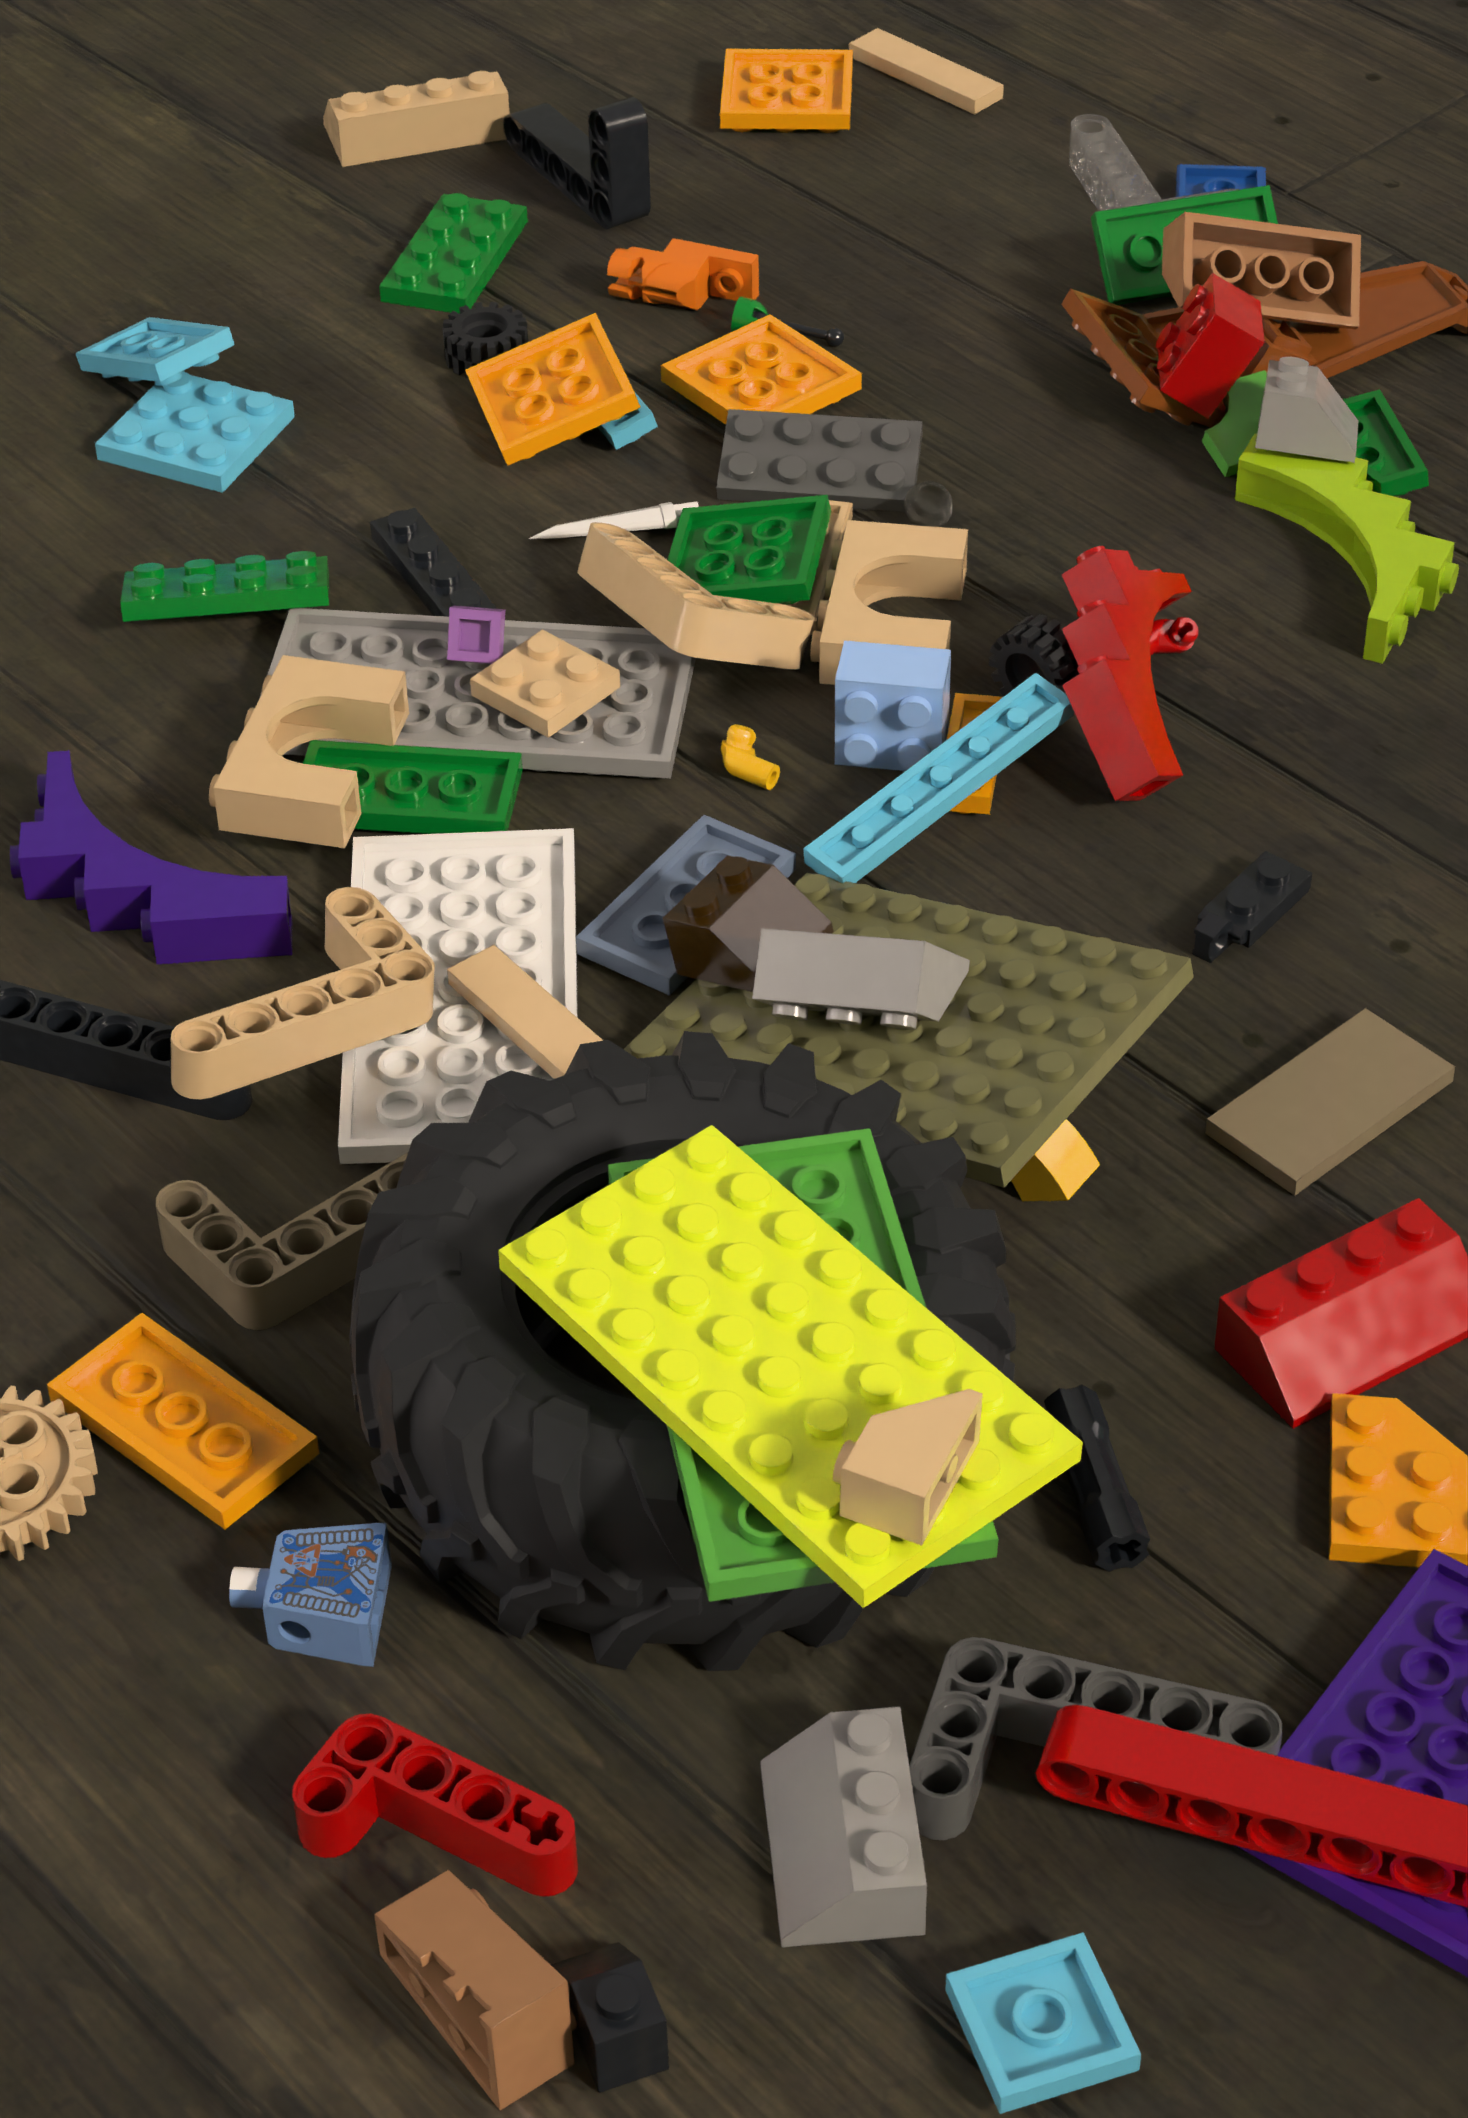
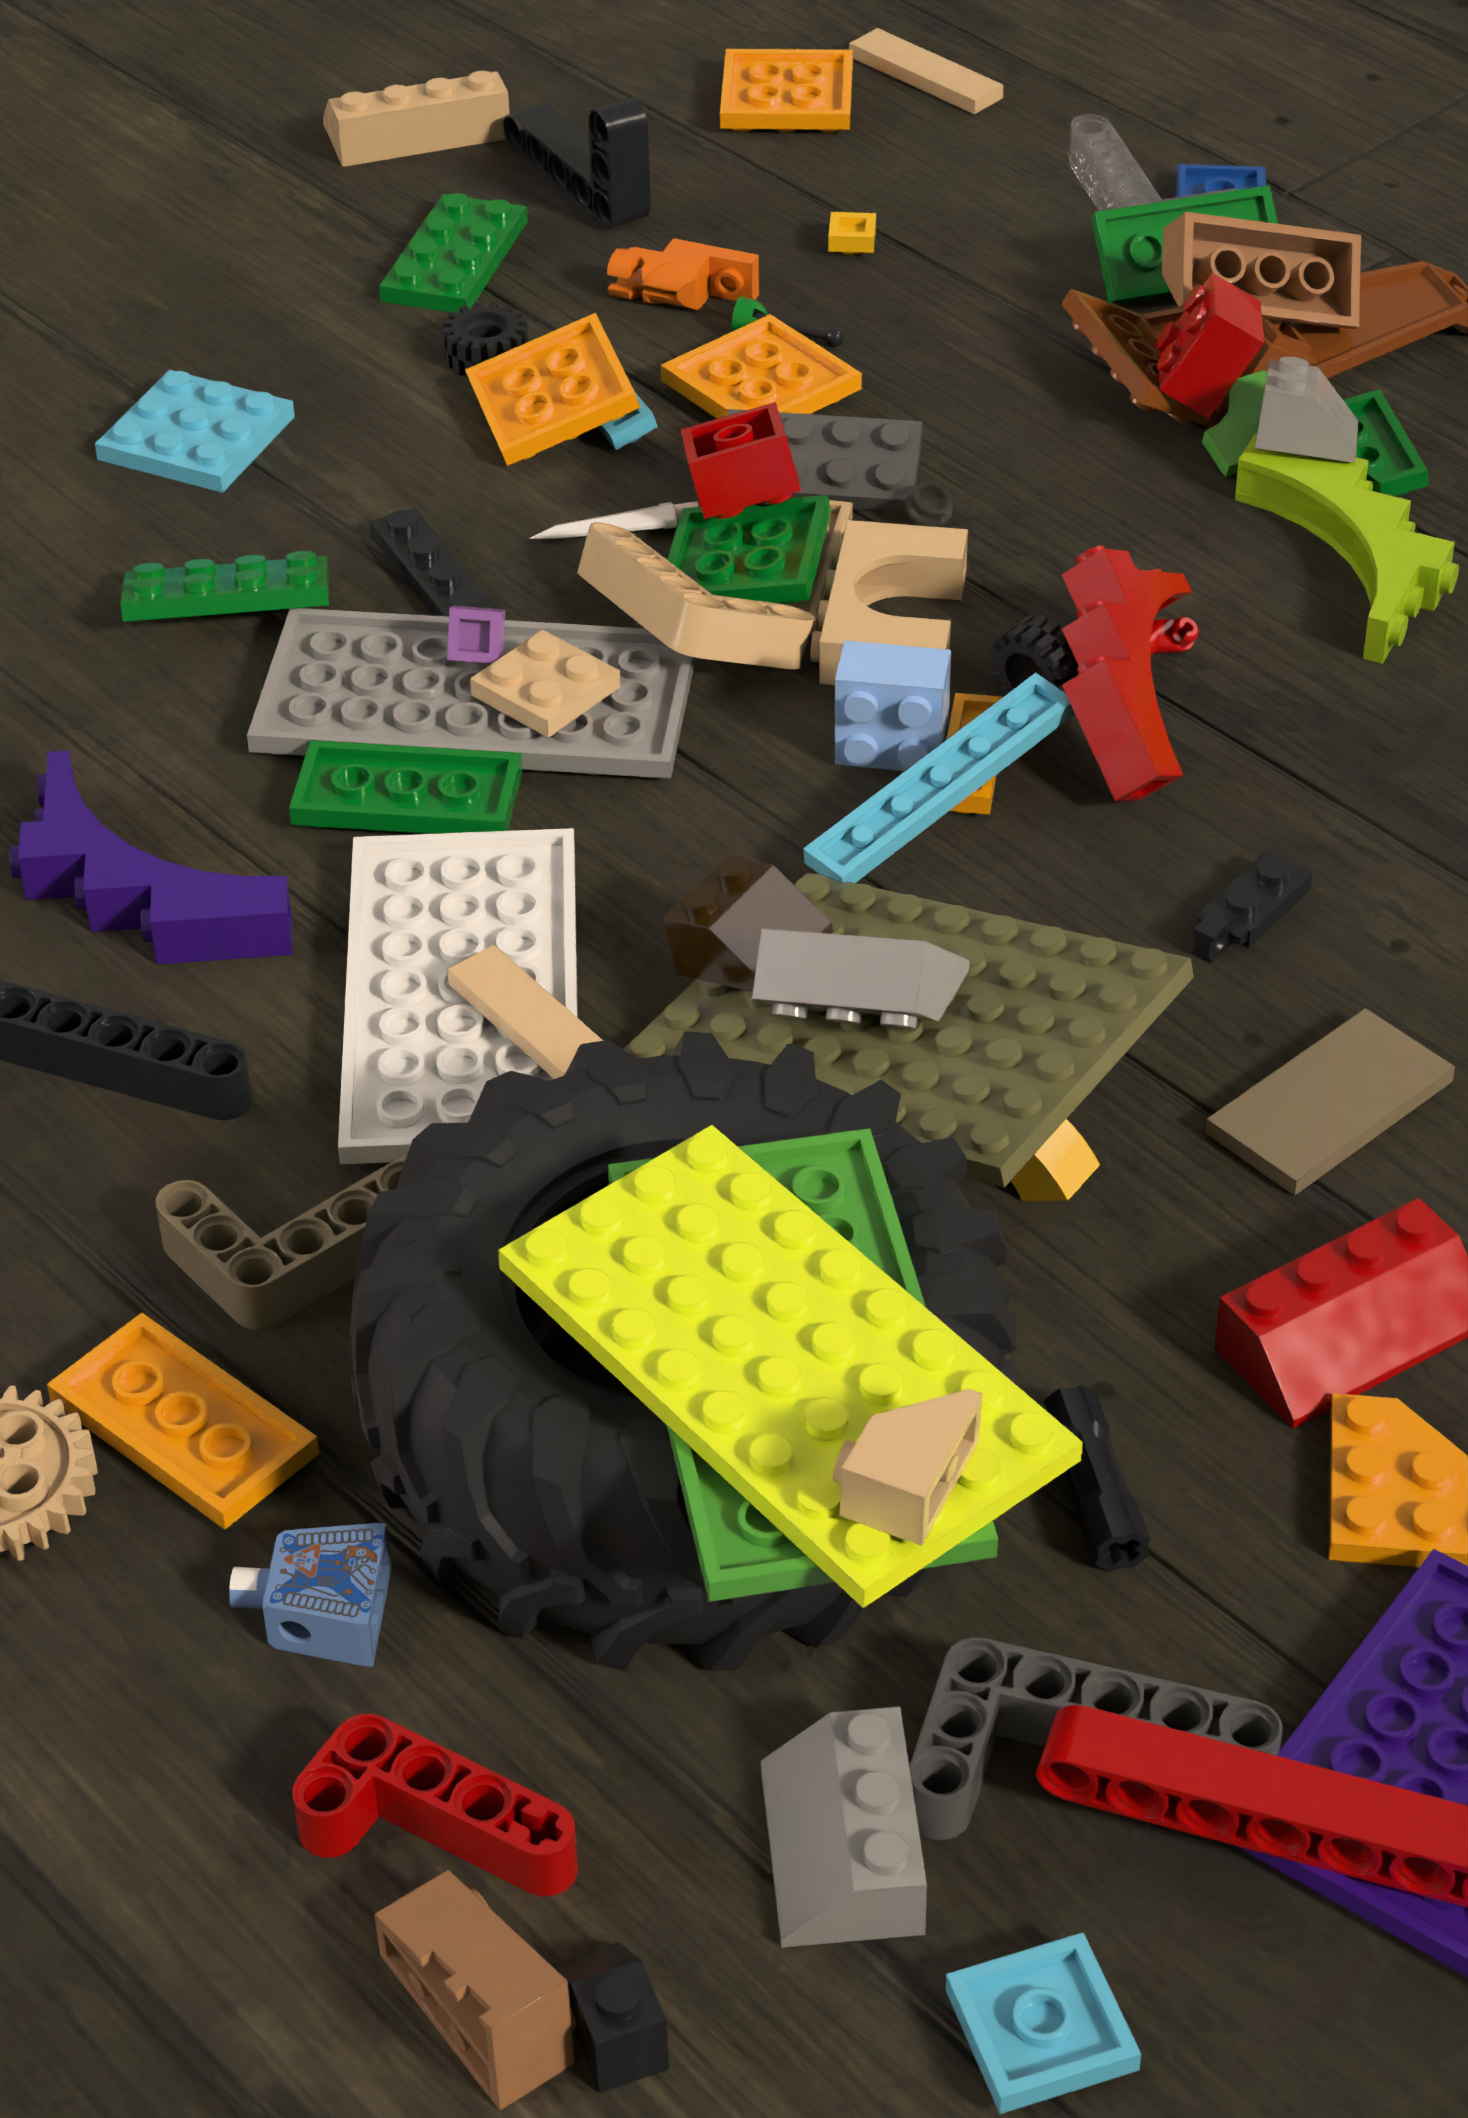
medium azure plate [76,317,235,385] -> none
tan beam [171,887,435,1100] -> none
tan arch [209,655,409,848] -> none
sand blue plate [576,815,796,996] -> none
yellow arm [720,724,780,790] -> none
none -> red brick [681,402,802,519]
none -> yellow plate [828,212,876,255]

